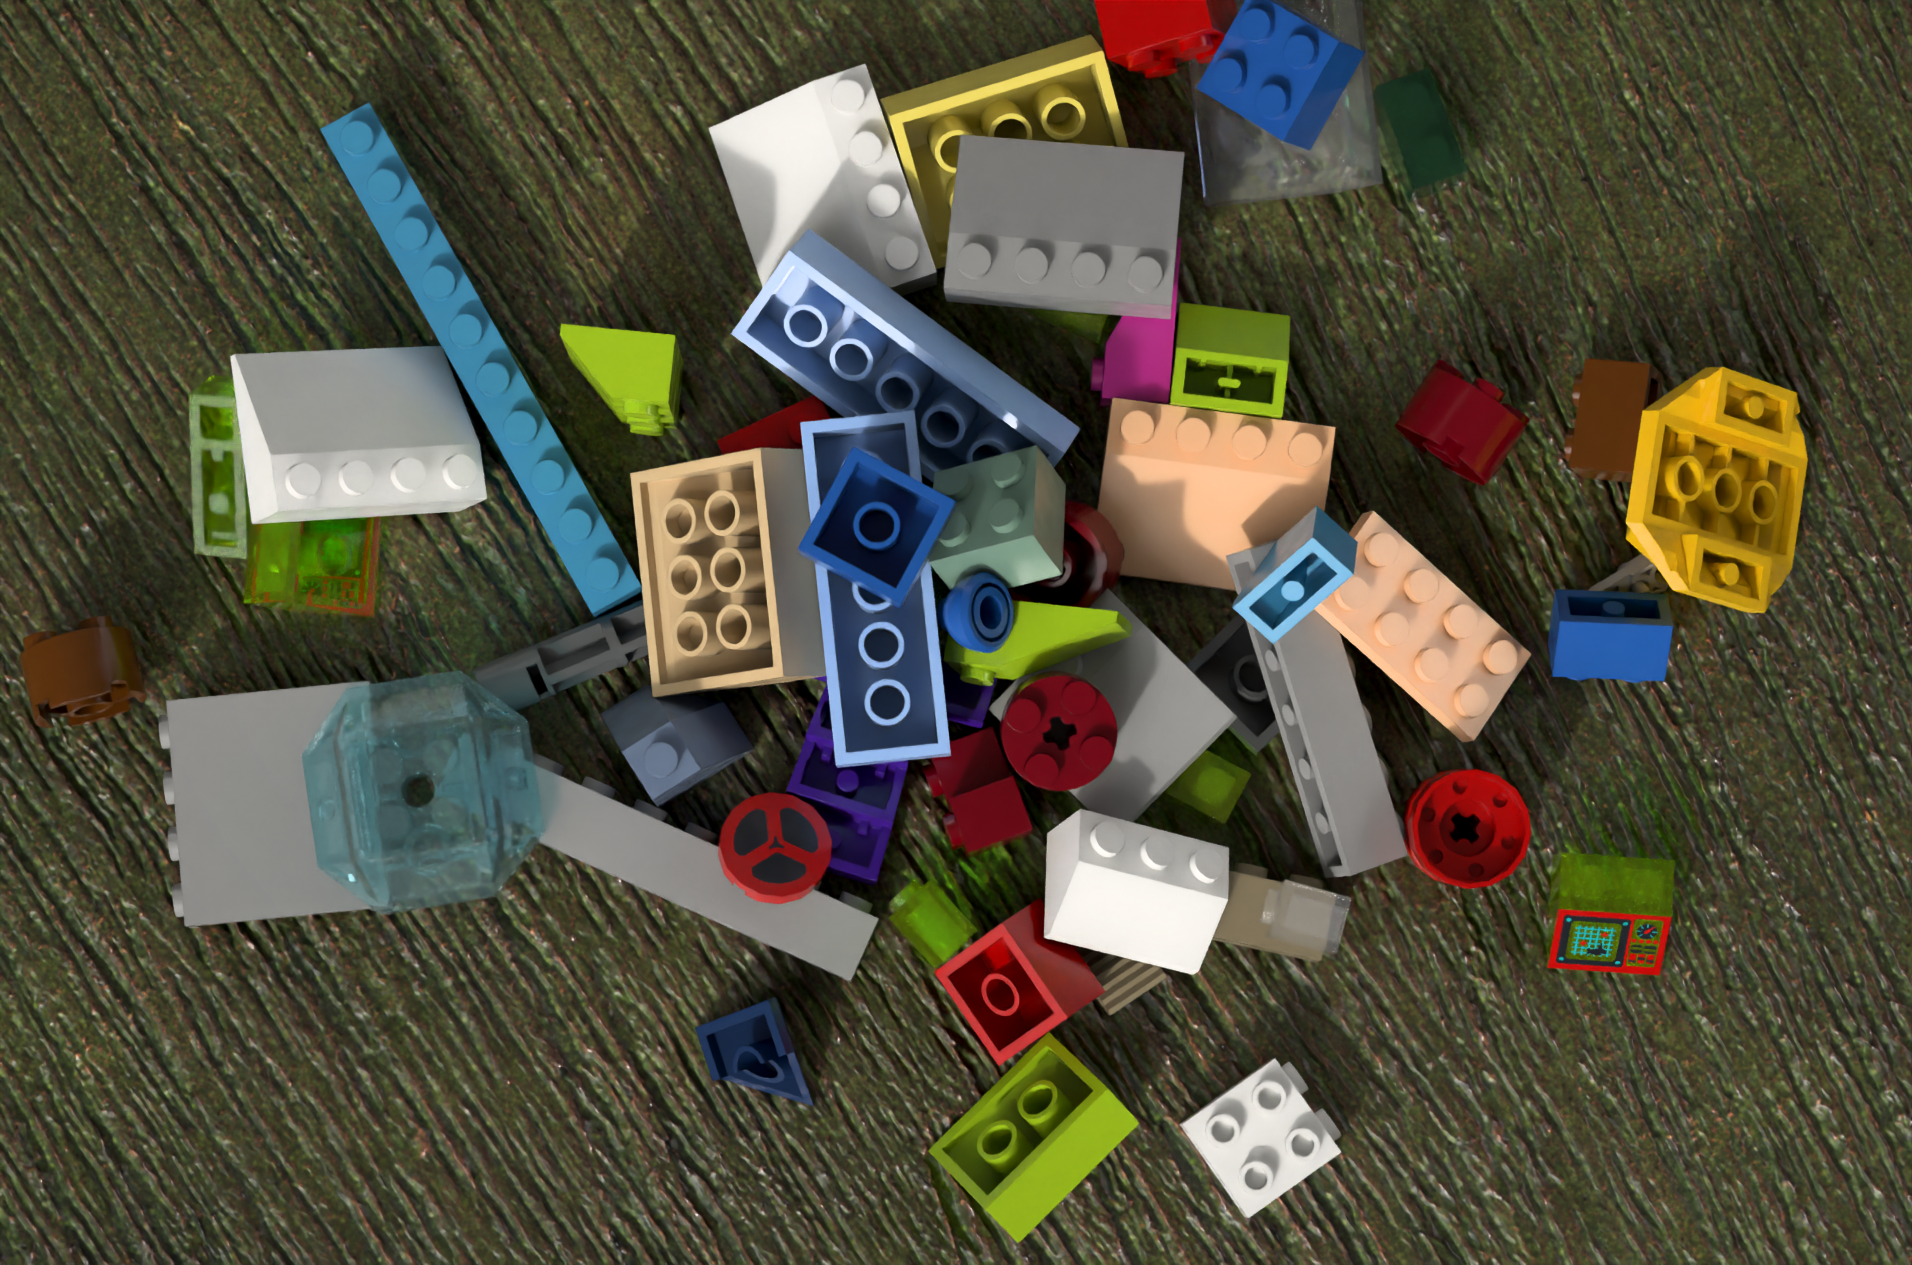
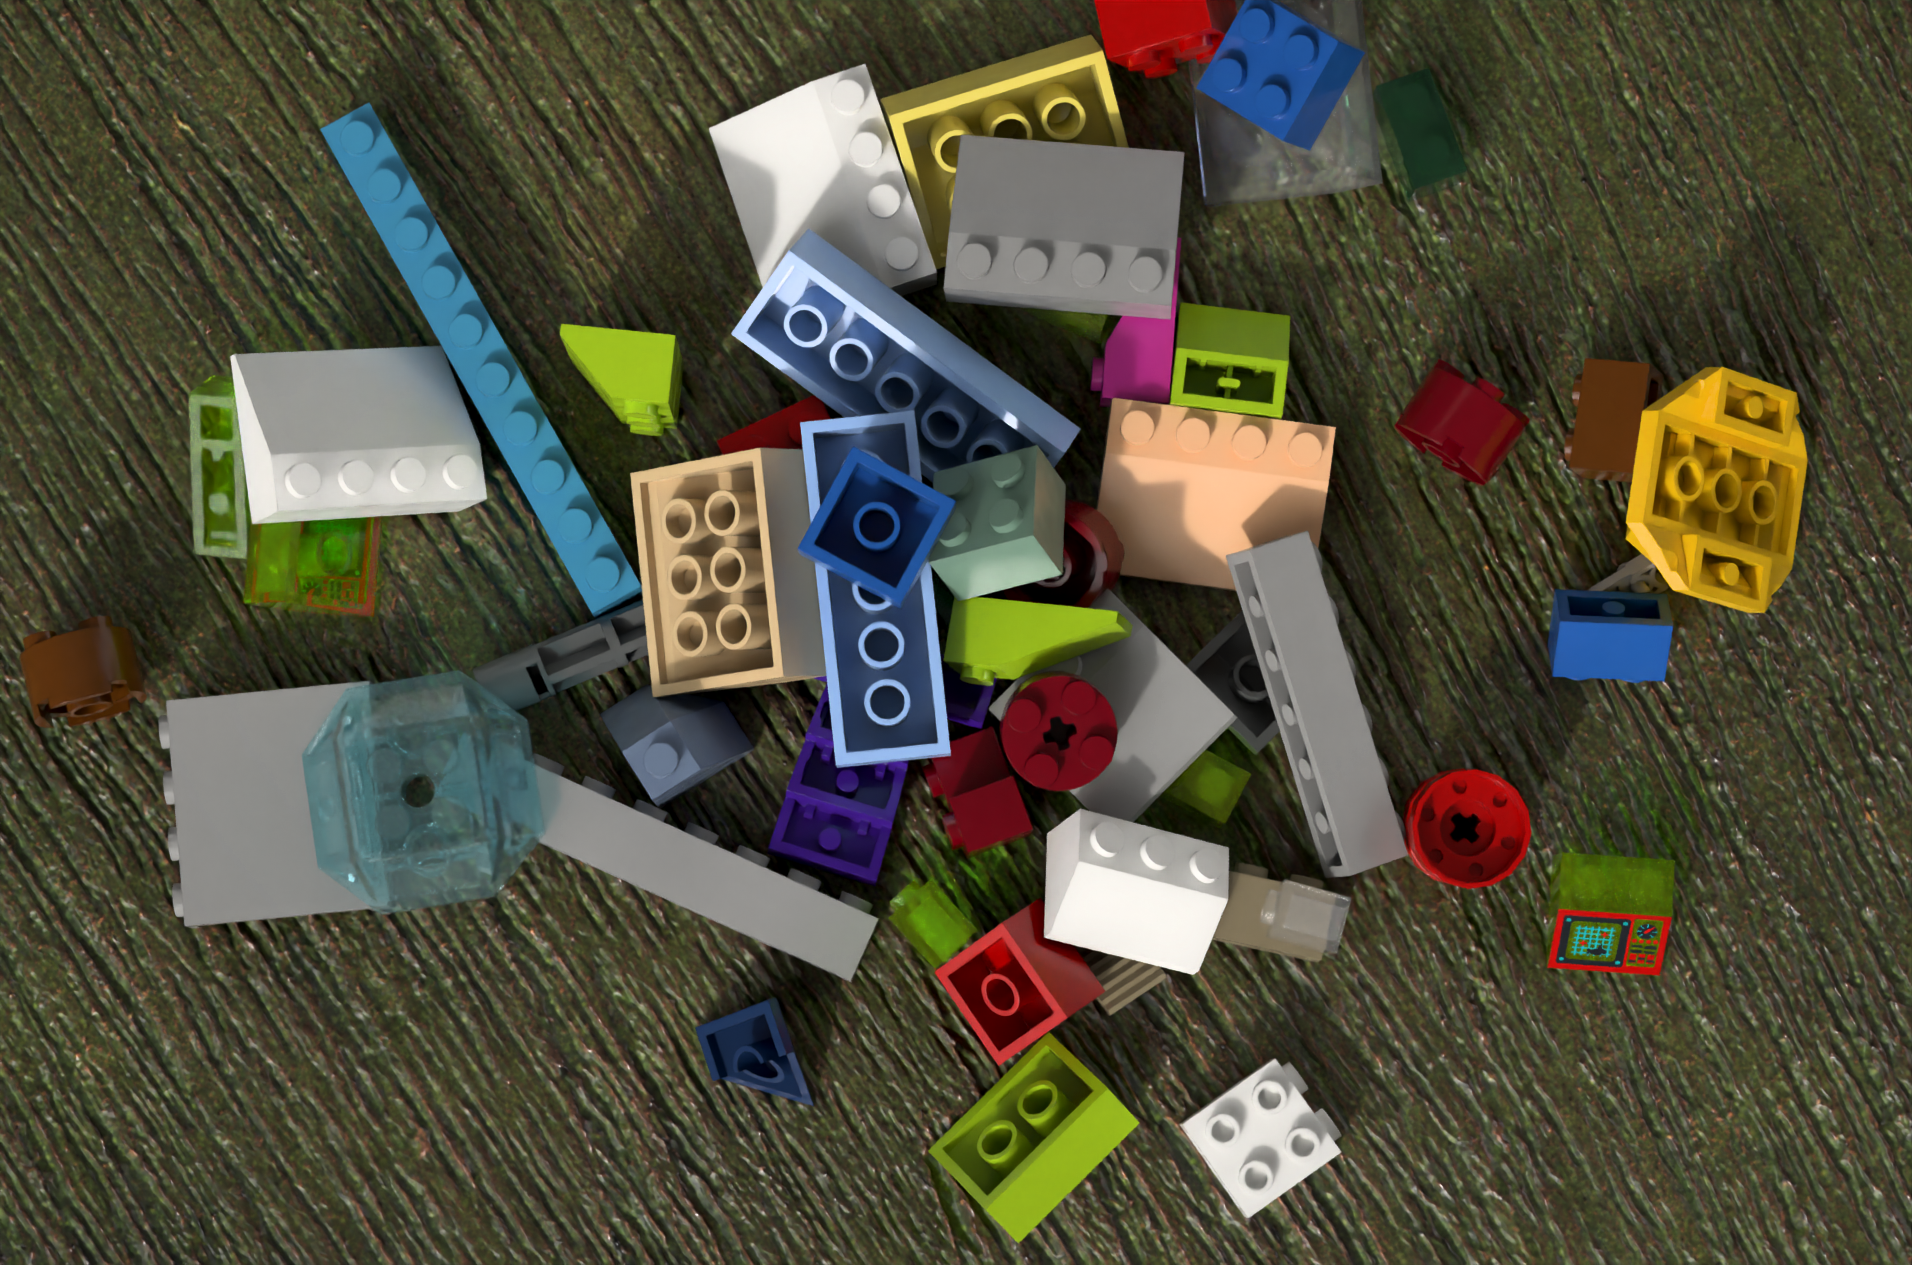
red tile [718,792,832,904] -> none
blue brick [936,572,1014,653] -> none
dark azure slope [1232,506,1358,644] -> none
light nougat plate [1314,511,1531,742] -> none

